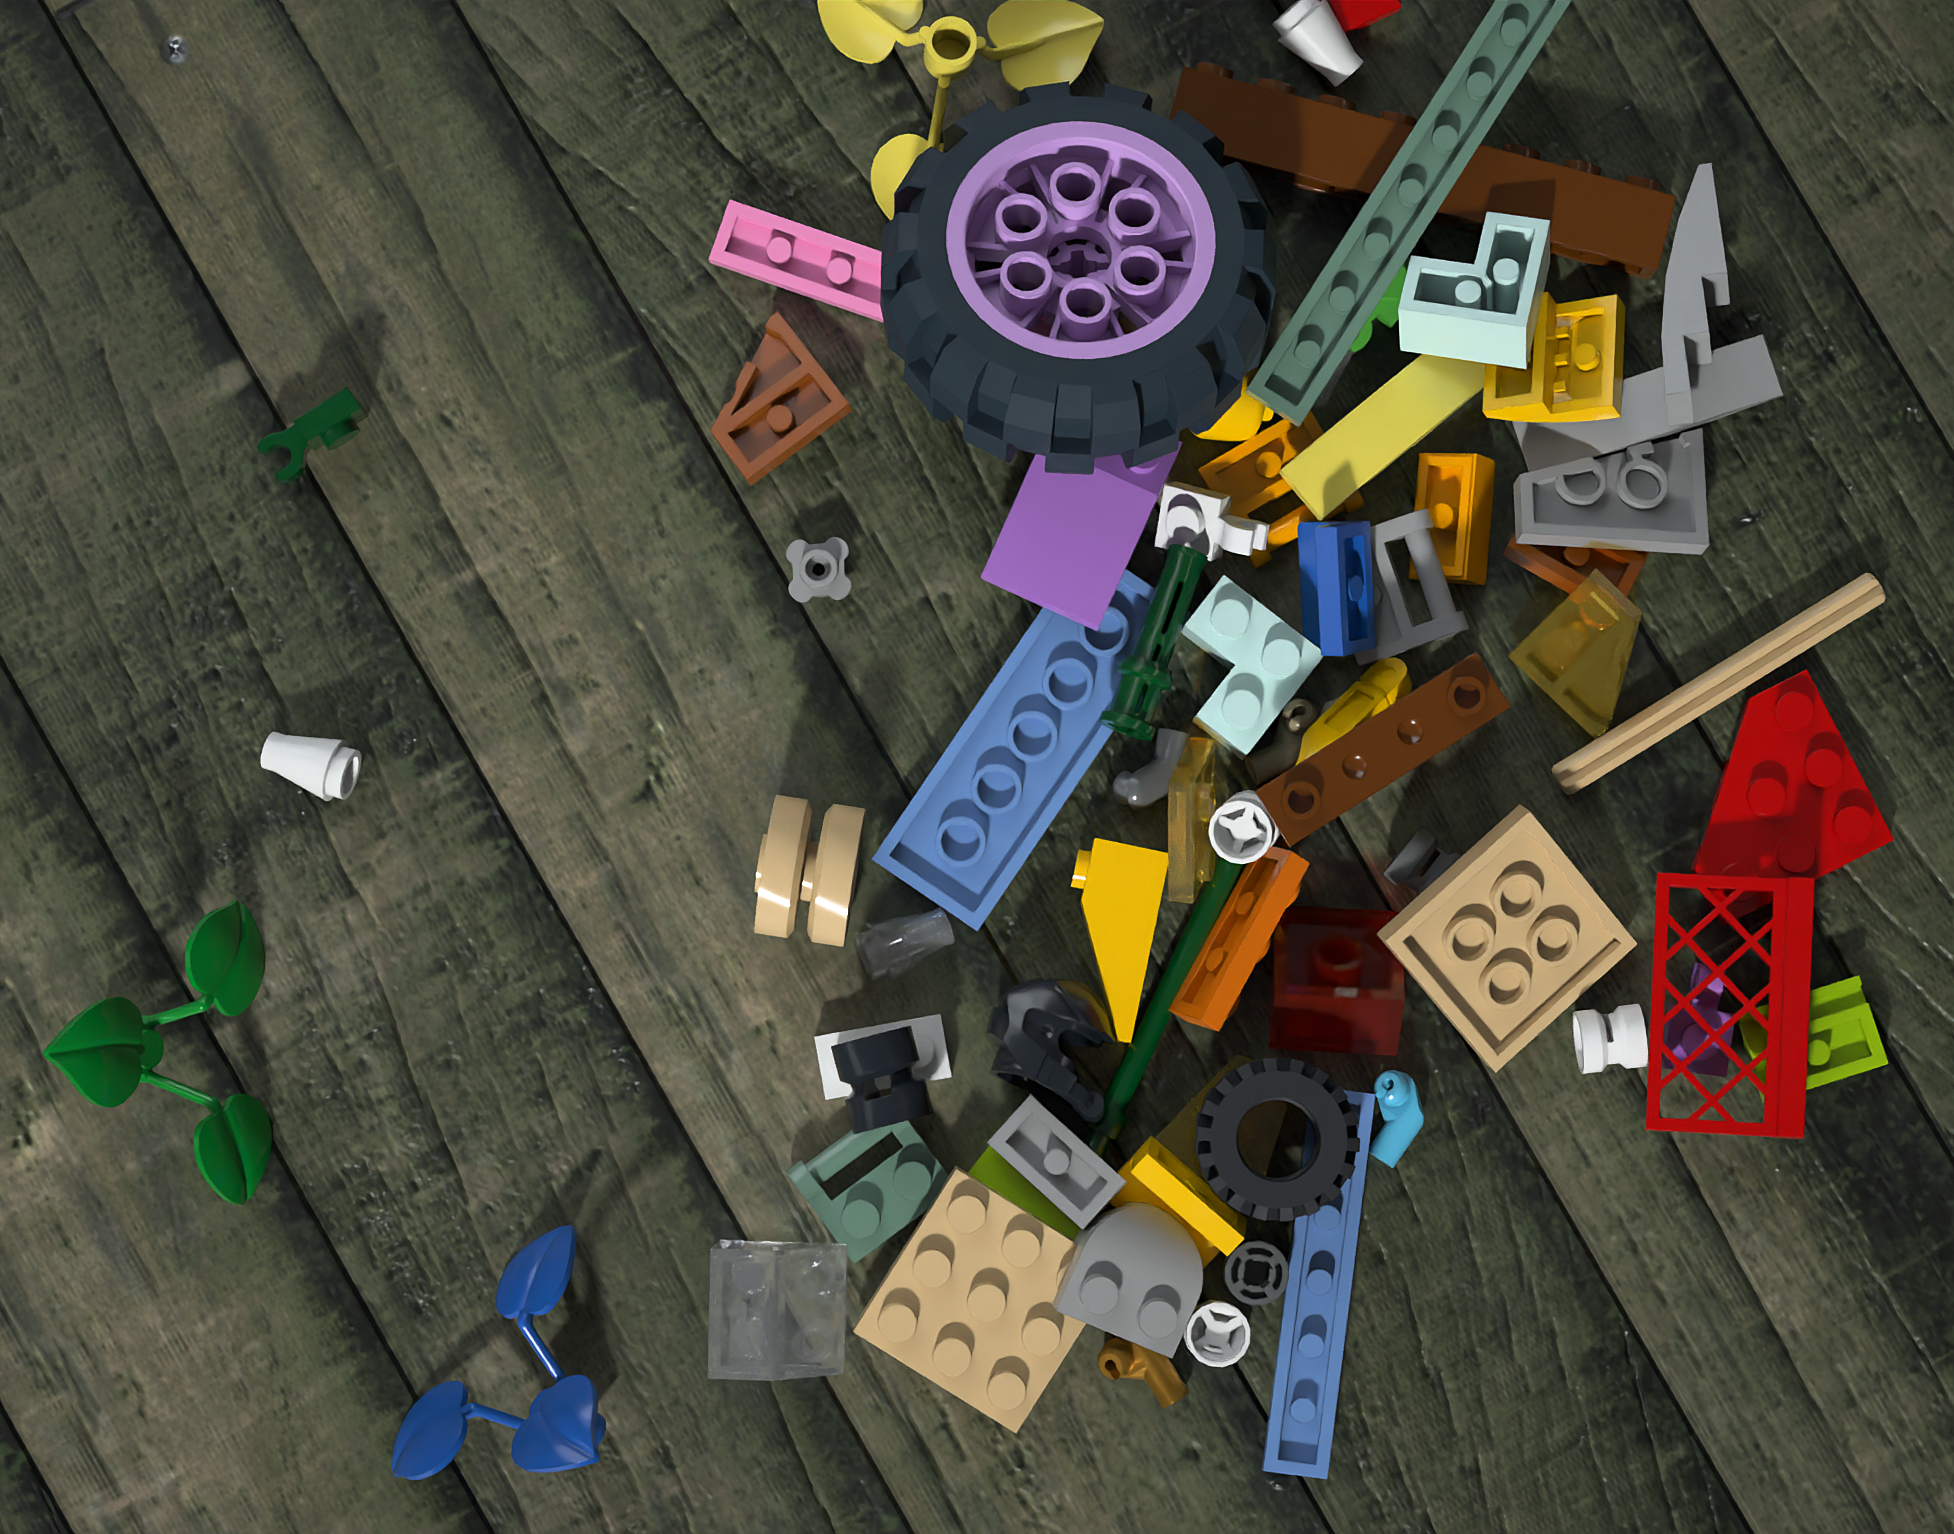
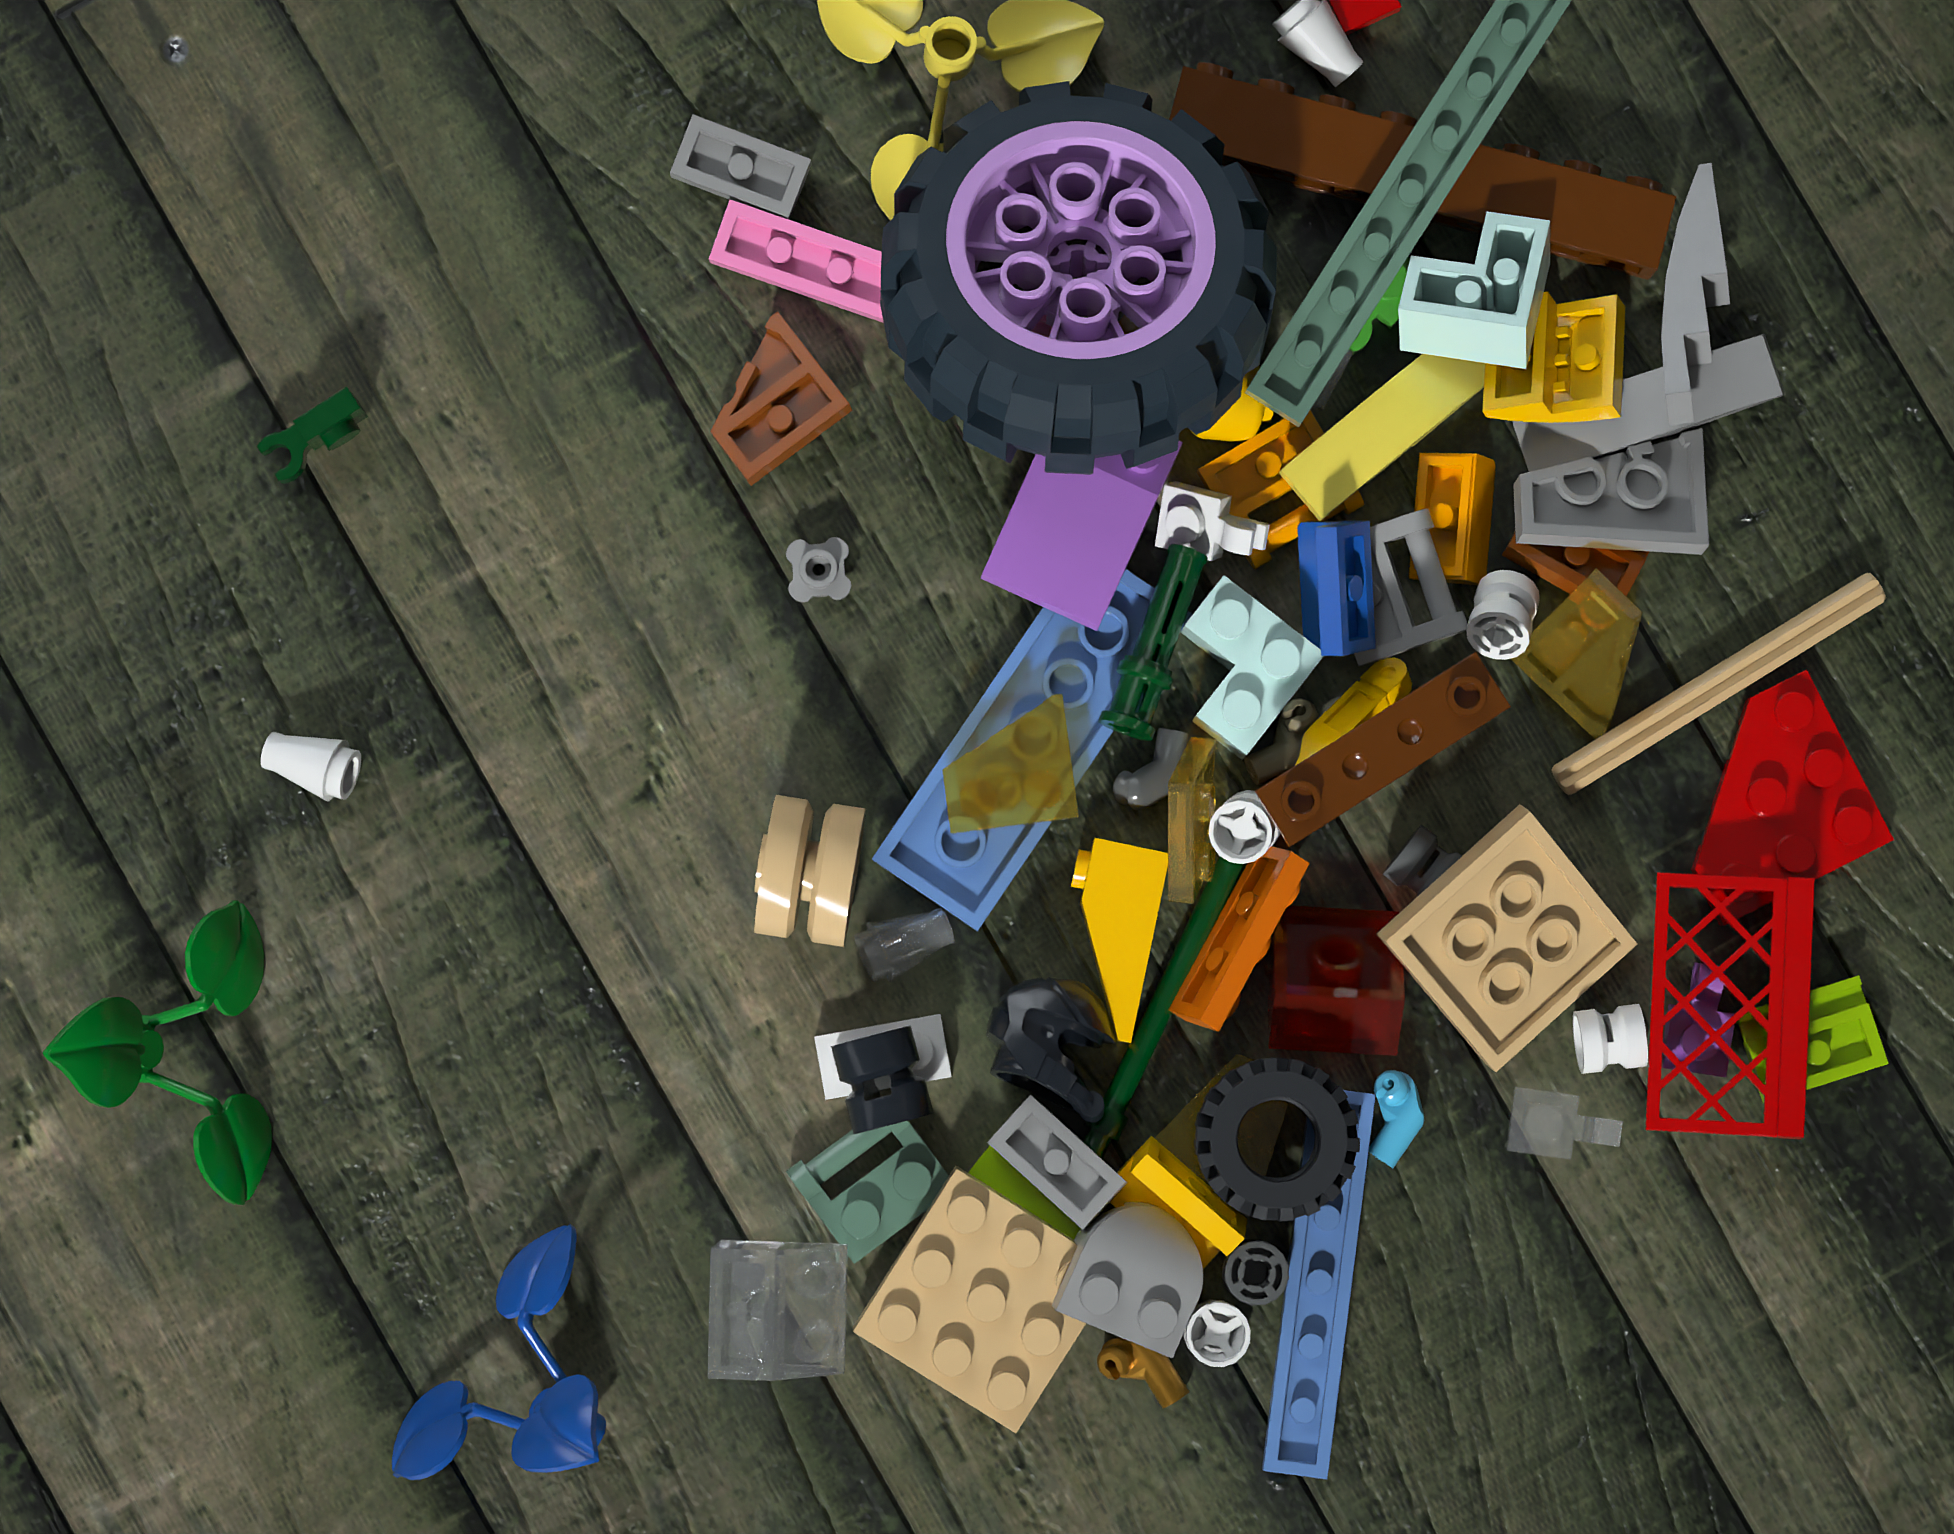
none -> light grey plate [670,114,812,220]
none -> clear yellow wing [942,694,1079,835]
none -> white wheel [1466,570,1540,660]
none -> clear plate [1506,1087,1623,1159]

